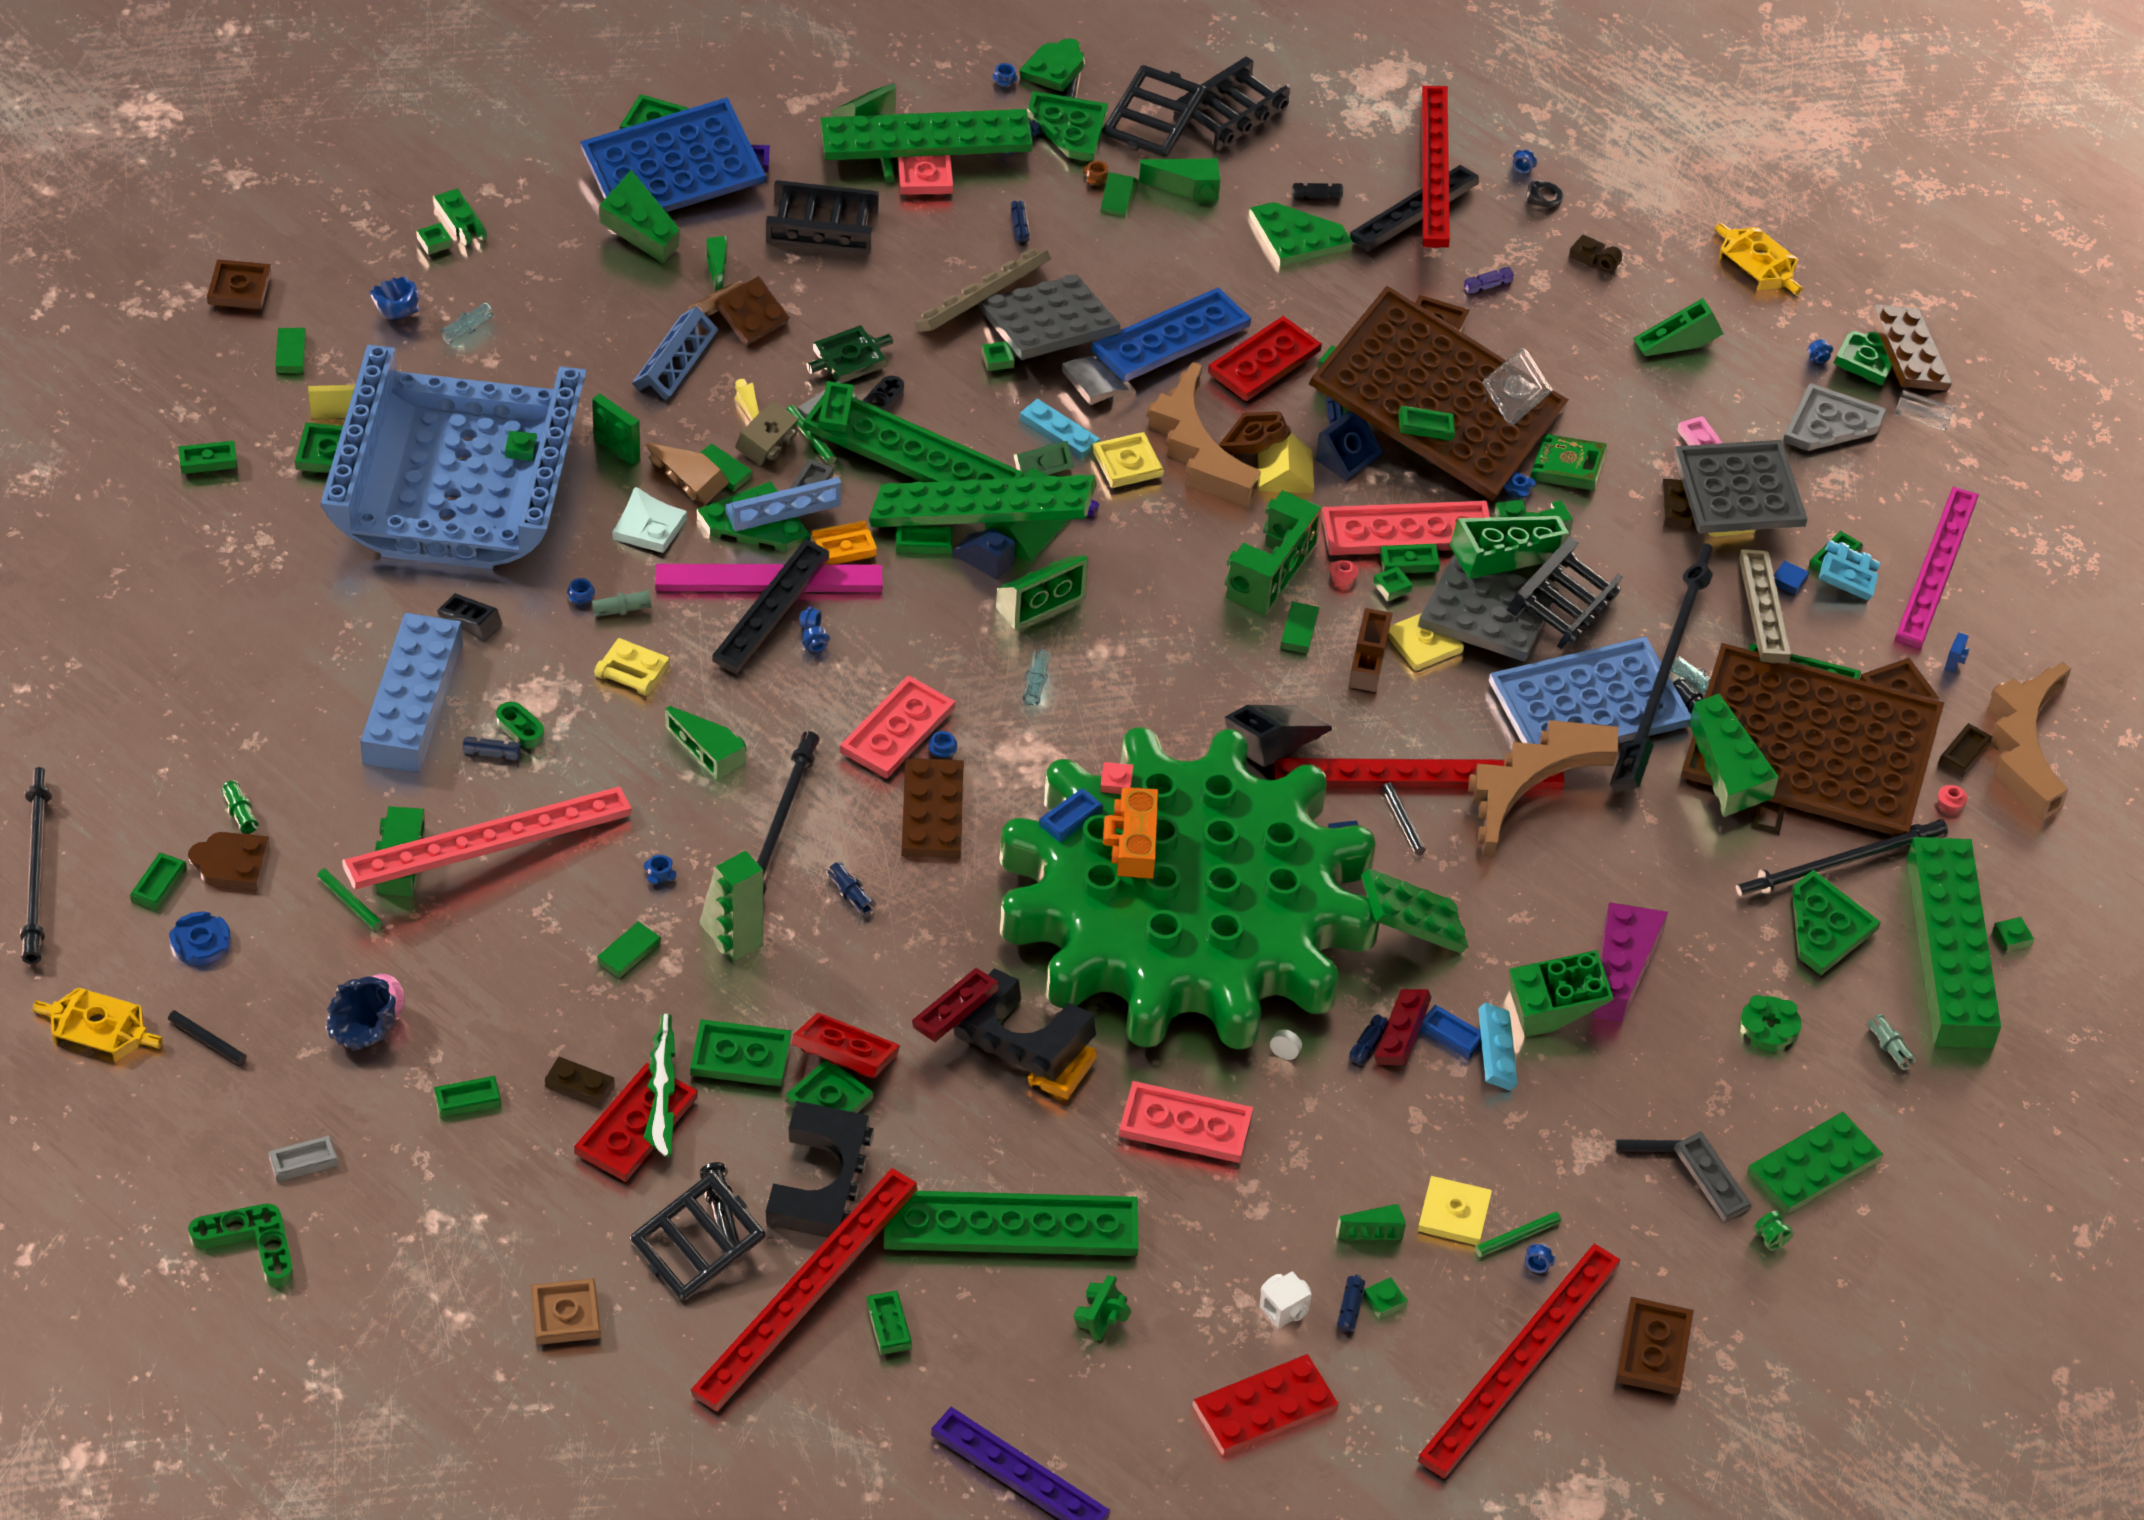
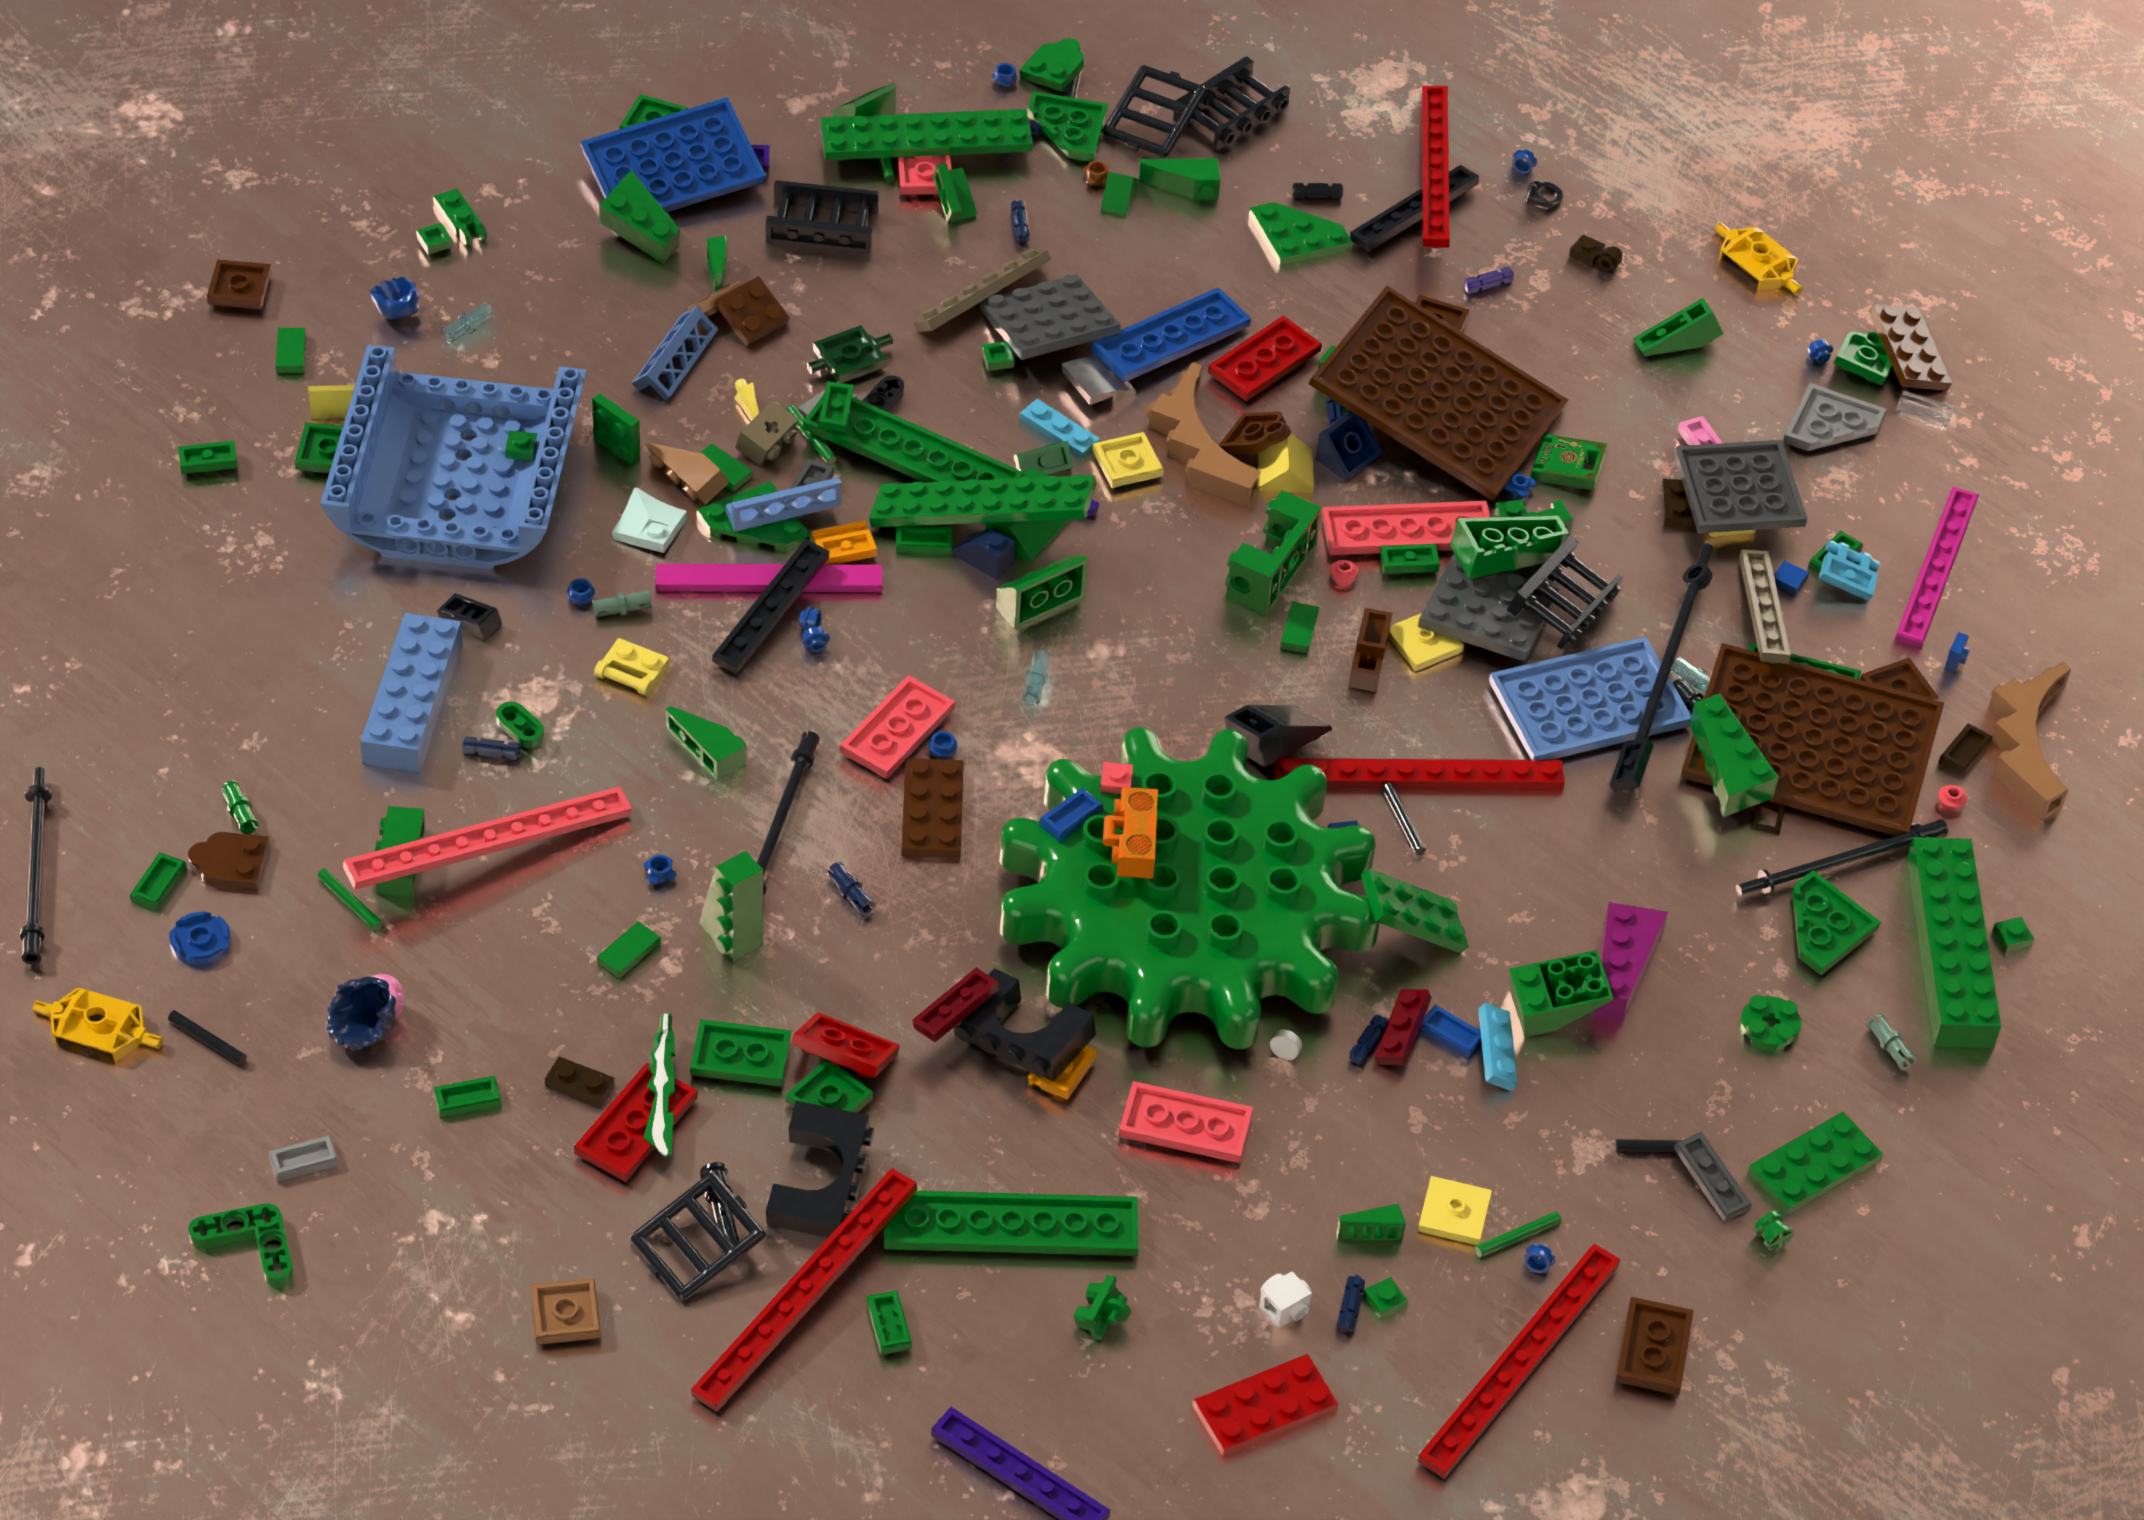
green plate [1373,566,1413,601] -> none
green tile [1398,406,1455,441] -> none
medium nougat arch [1468,720,1618,857] -> none
clear tile [1482,348,1553,425] -> none
none -> green panel [932,163,977,223]

